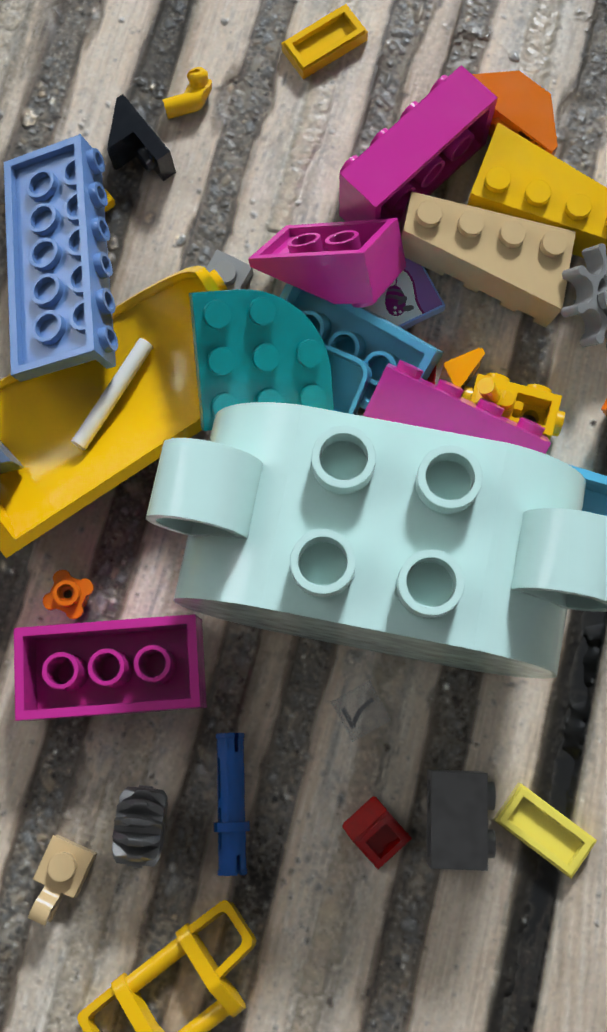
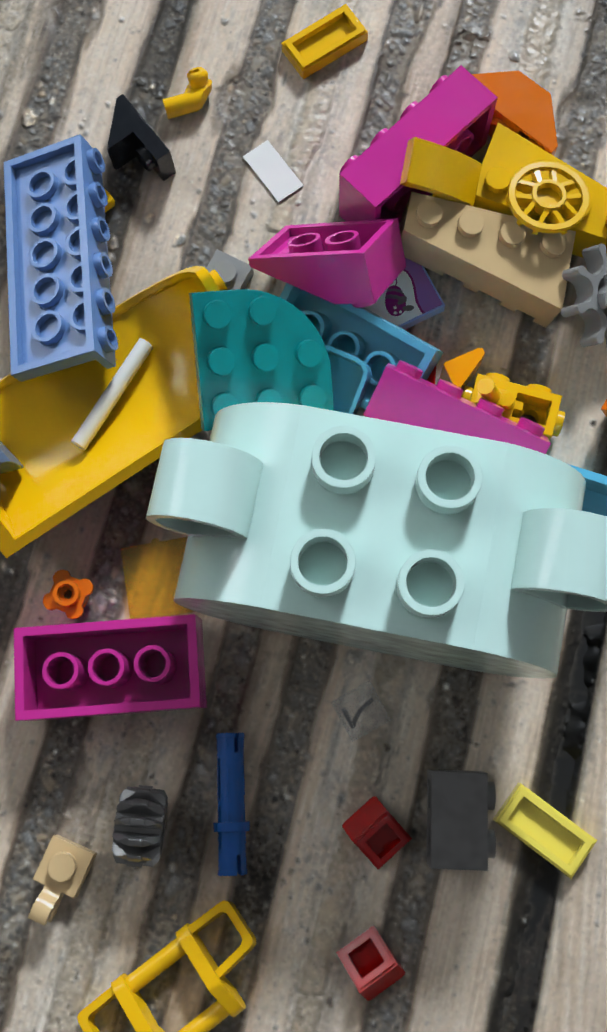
none -> clear yellow piece [121,537,195,619]
none -> white sticker [243,140,304,202]
none -> red slope [336,925,406,1001]
none -> yellow slope [400,137,482,206]
none -> yellow wheel [506,161,589,235]

